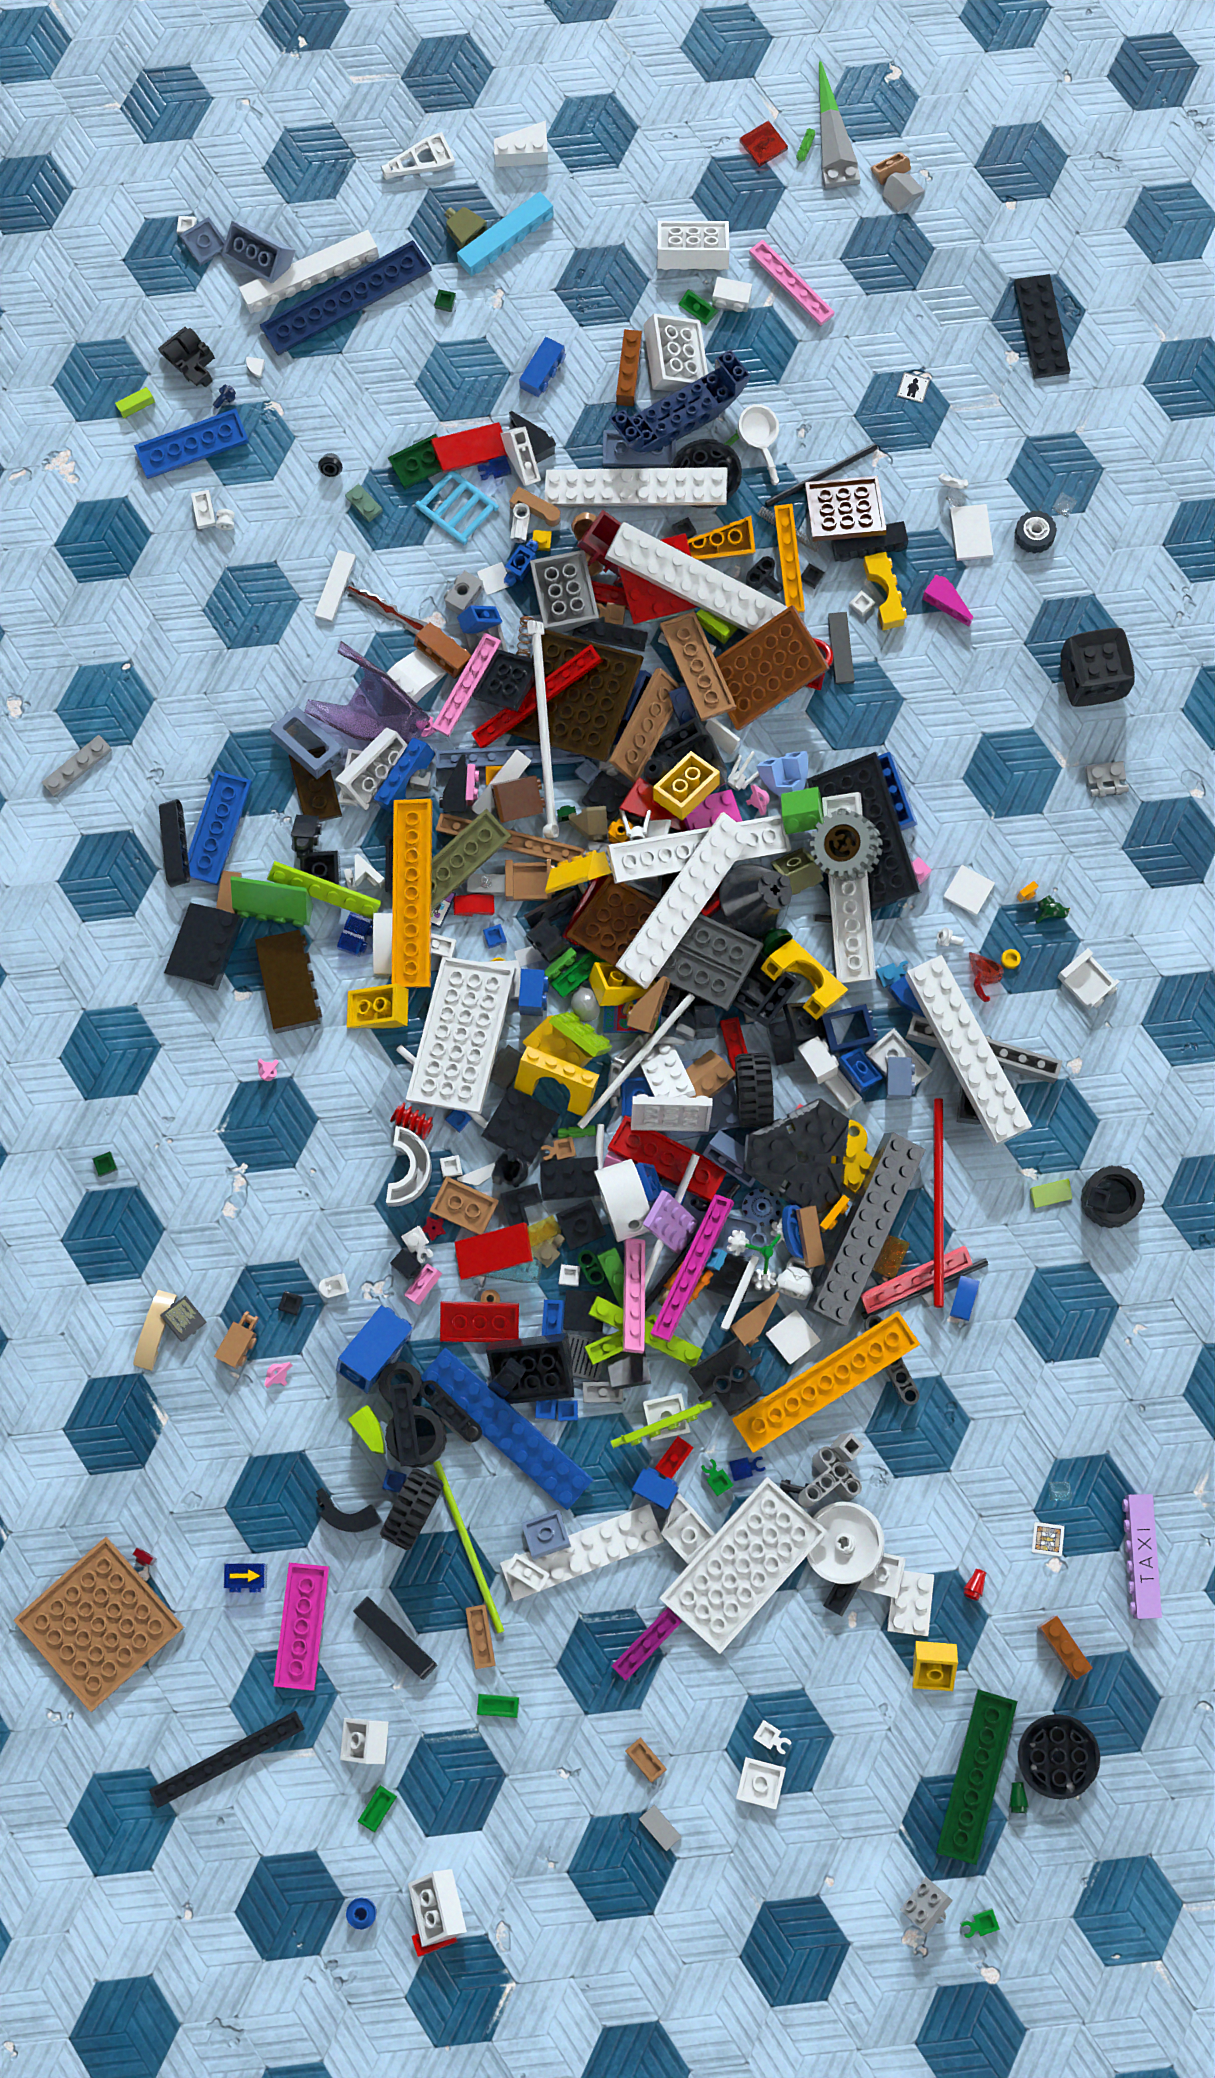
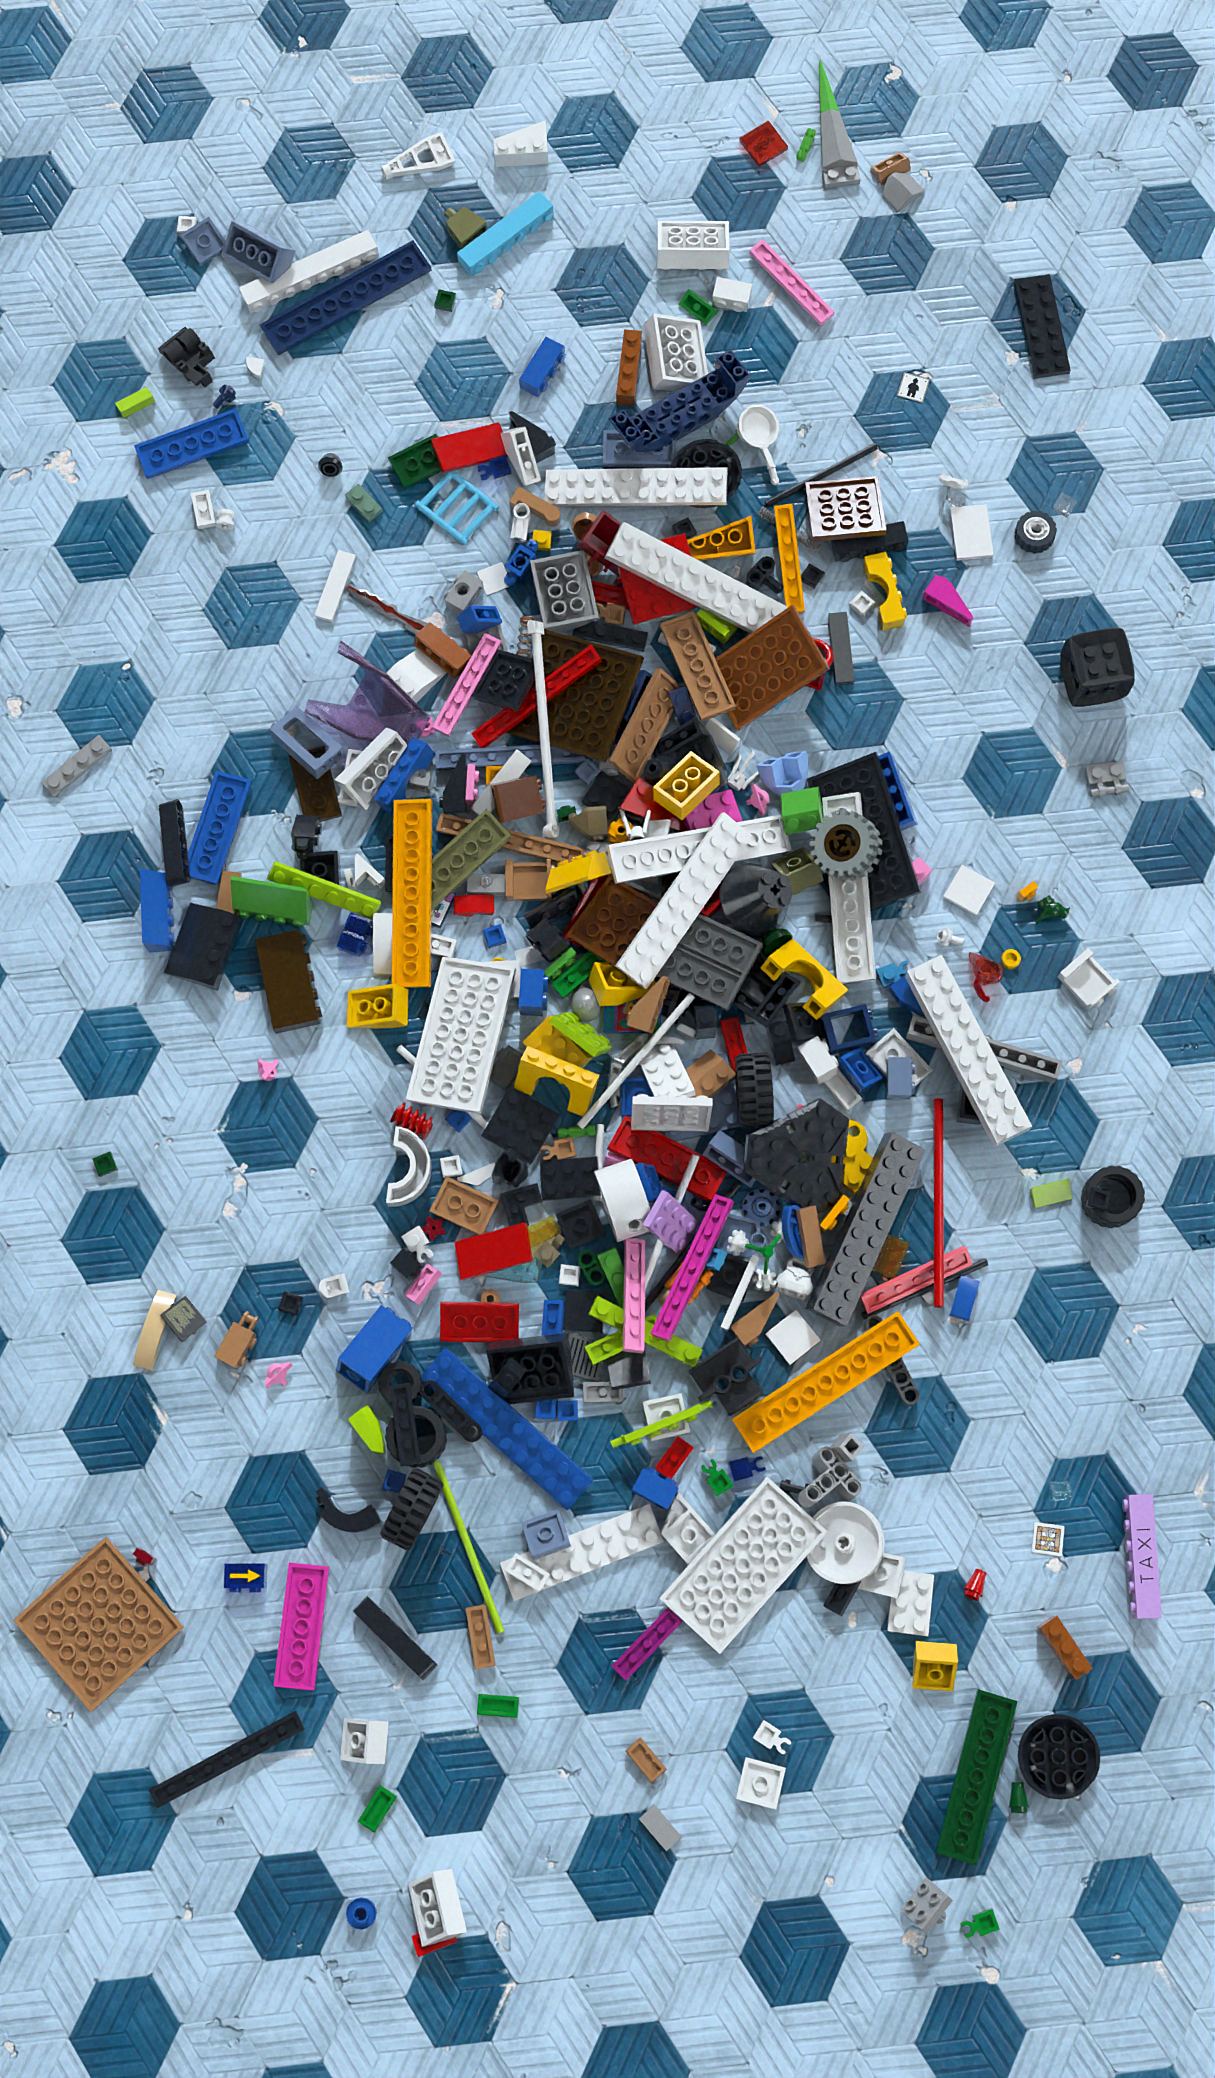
none -> blue slope [140,869,175,953]

